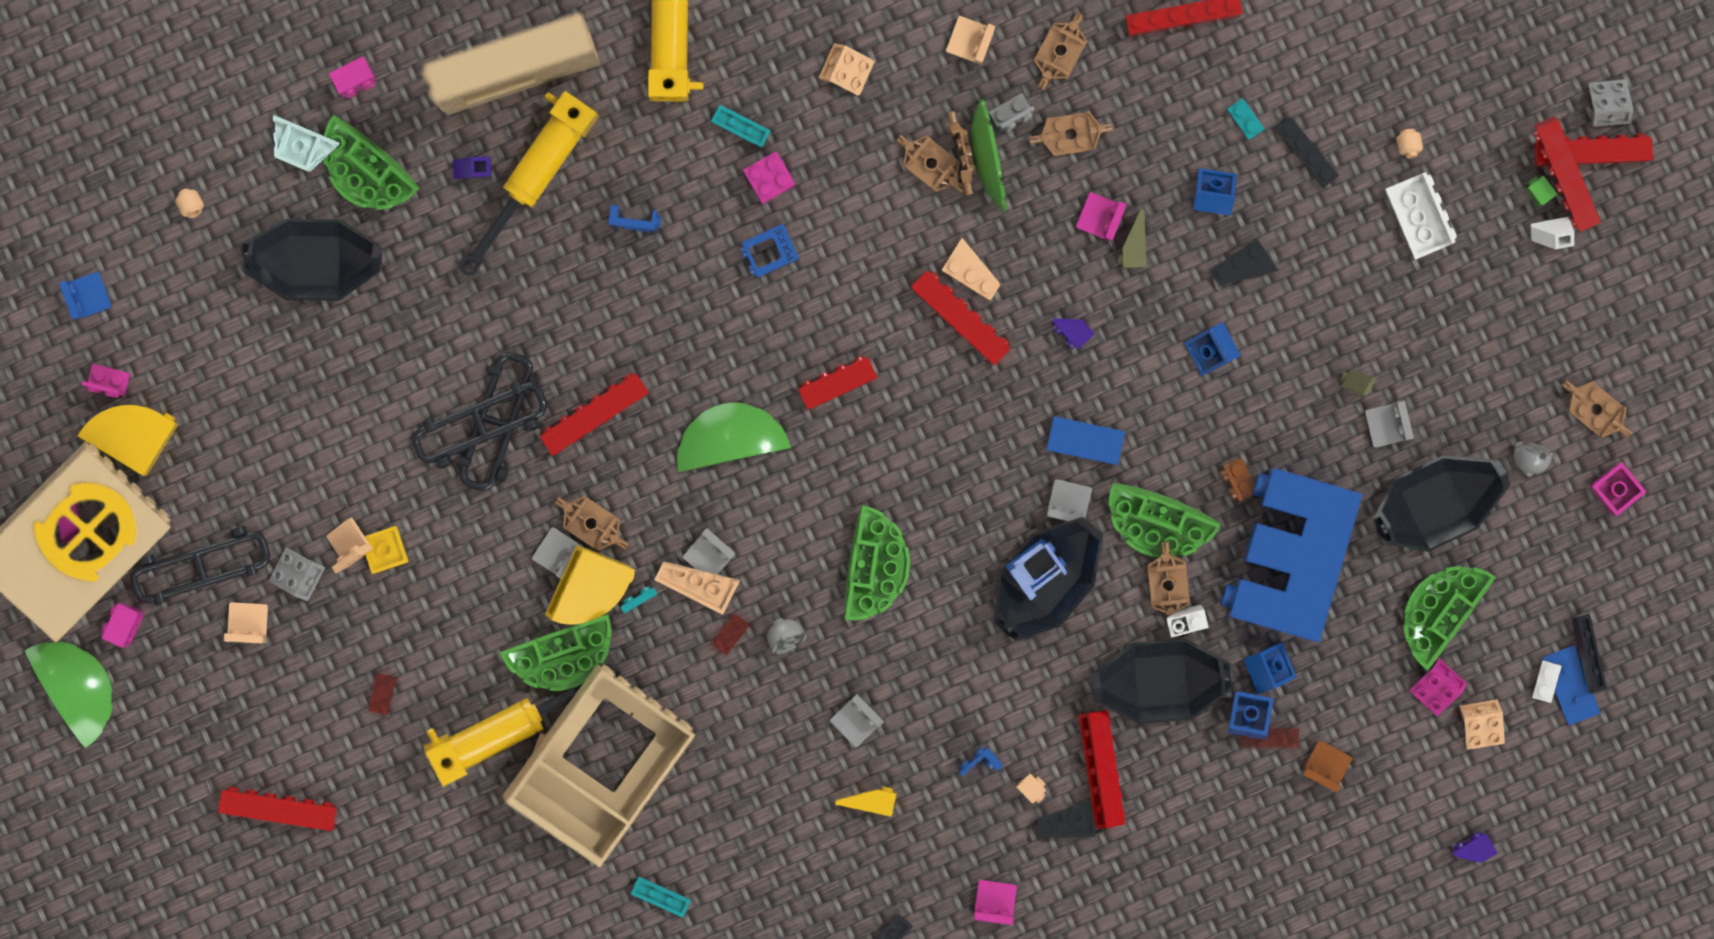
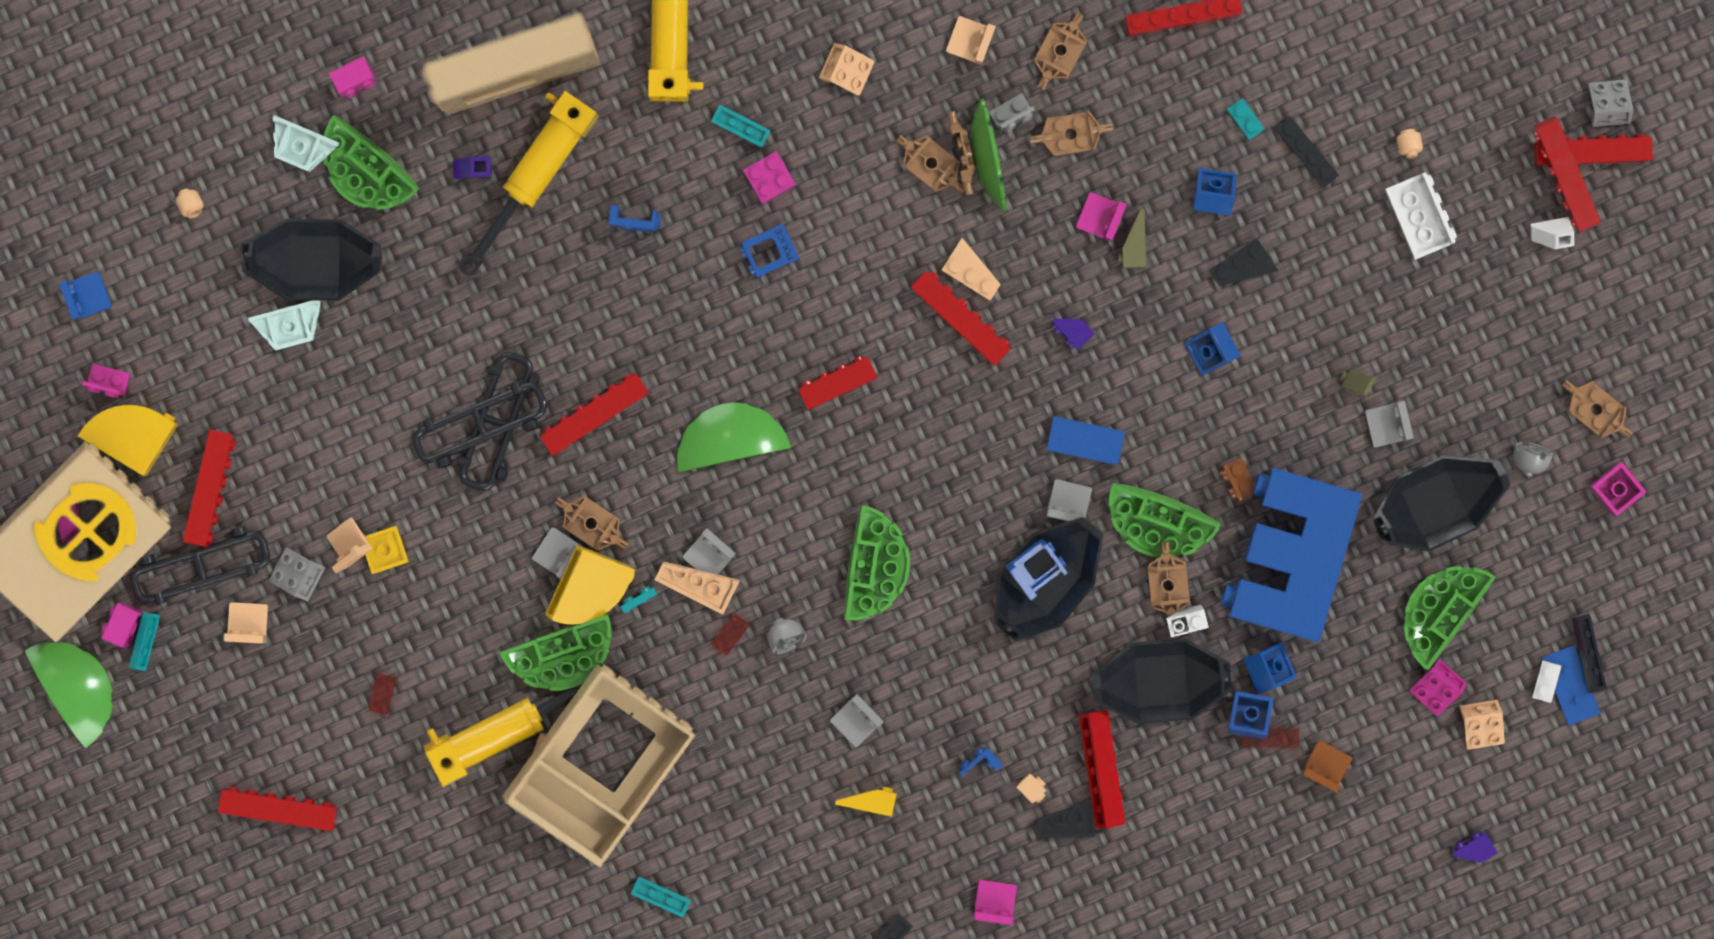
bright green brick [1526,176,1557,207] -> none
none -> teal plate [129,612,160,671]
none -> red brick [183,429,237,548]
none -> light aqua wing [248,300,321,351]

